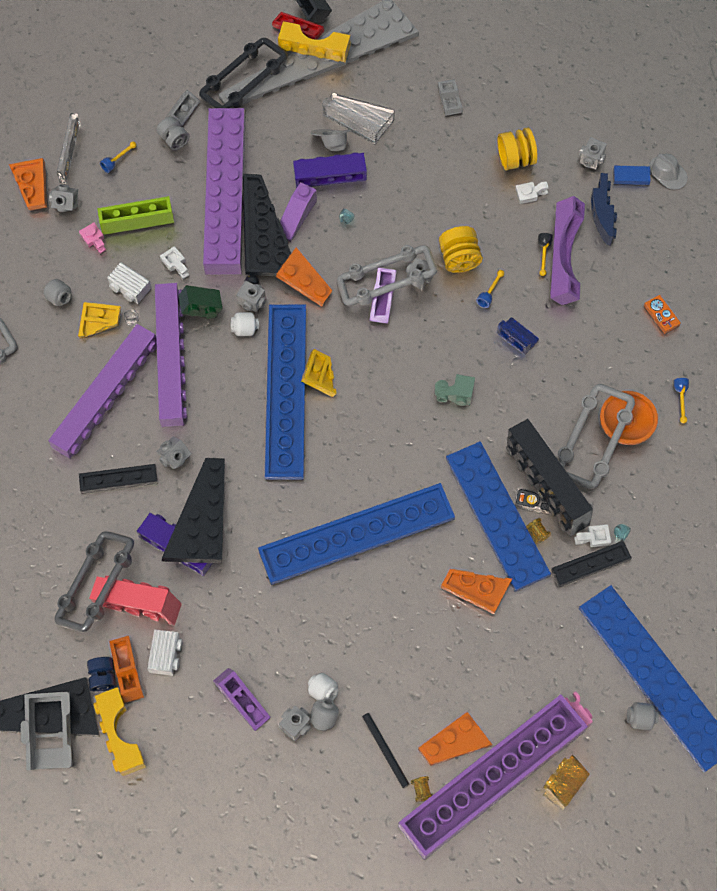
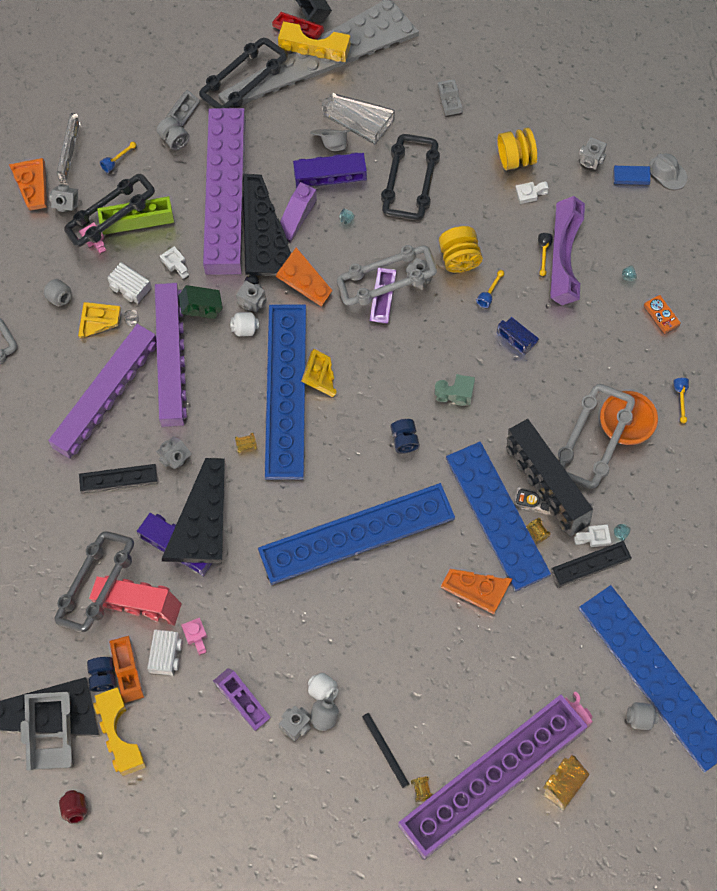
orange wing [418,712,493,766] -> none
dark blue slope [591,173,617,246] -> none
none -> dark red head [59,790,88,824]
none -> black bar [64,174,155,247]
none -> bright pink plate [181,617,207,655]
none -> clear yellow bush [235,433,257,453]
none -> black bar [381,134,440,220]
none -> dark blue wheel [390,419,420,453]
none -> clear light blue hinge [622,265,637,281]

